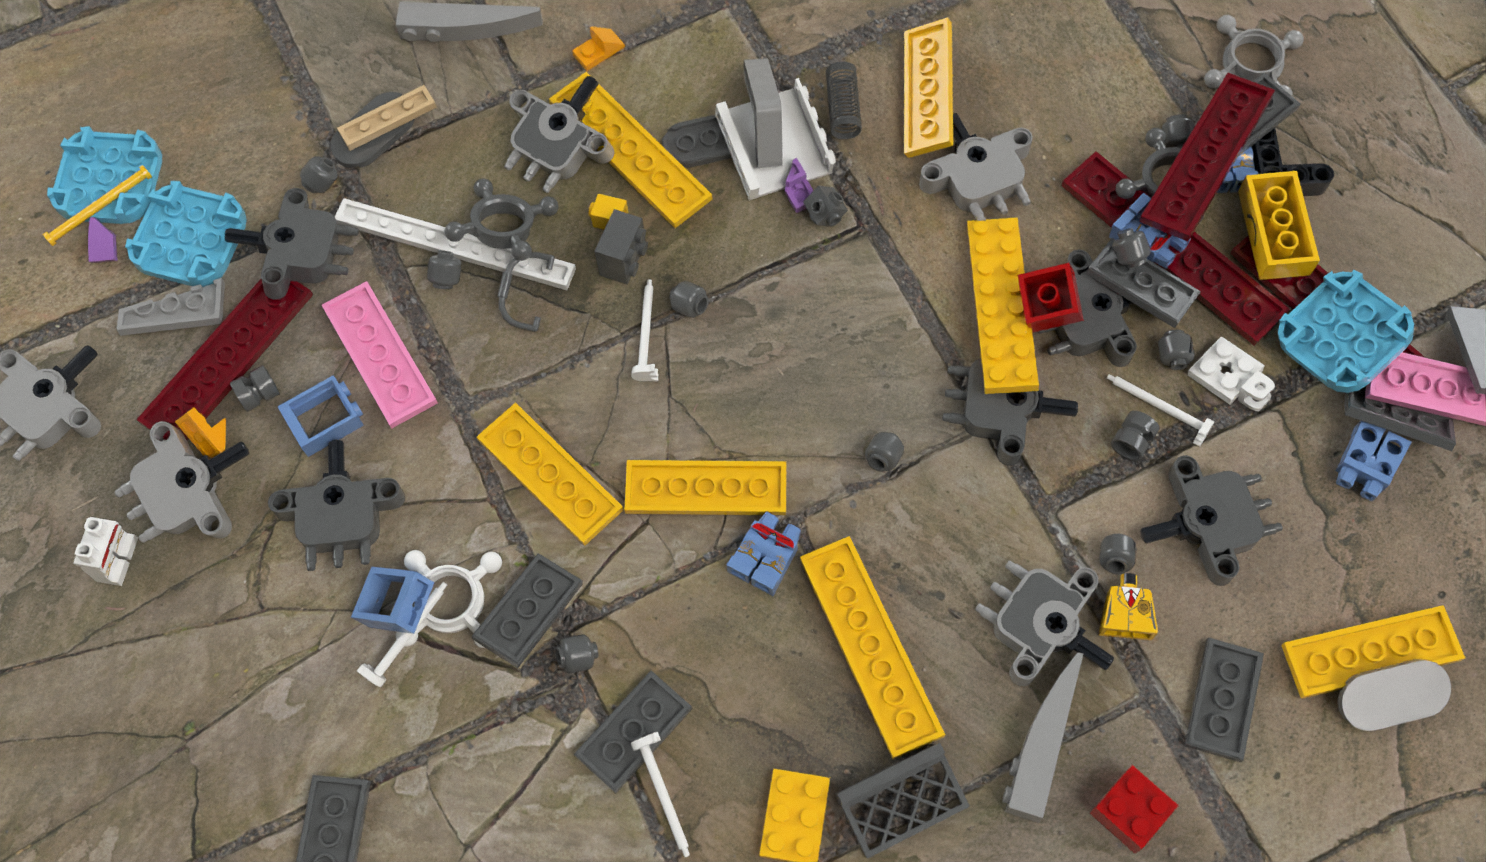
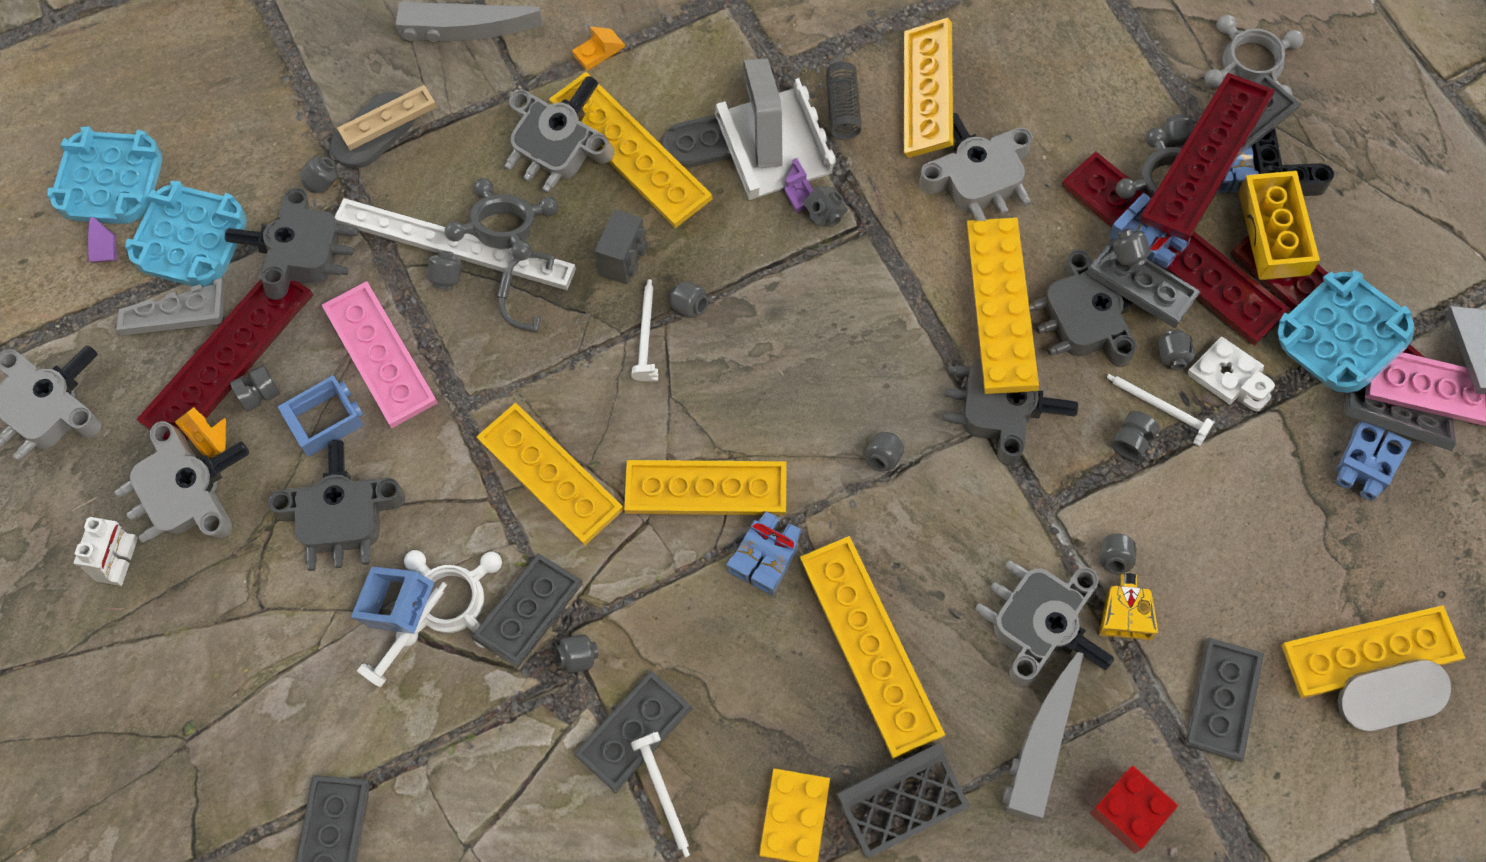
yellow bar [43,165,152,246] -> none
yellow brick [588,194,629,230] -> none
red brick [1017,263,1084,333] -> none
piece [1140,455,1283,586] -> none

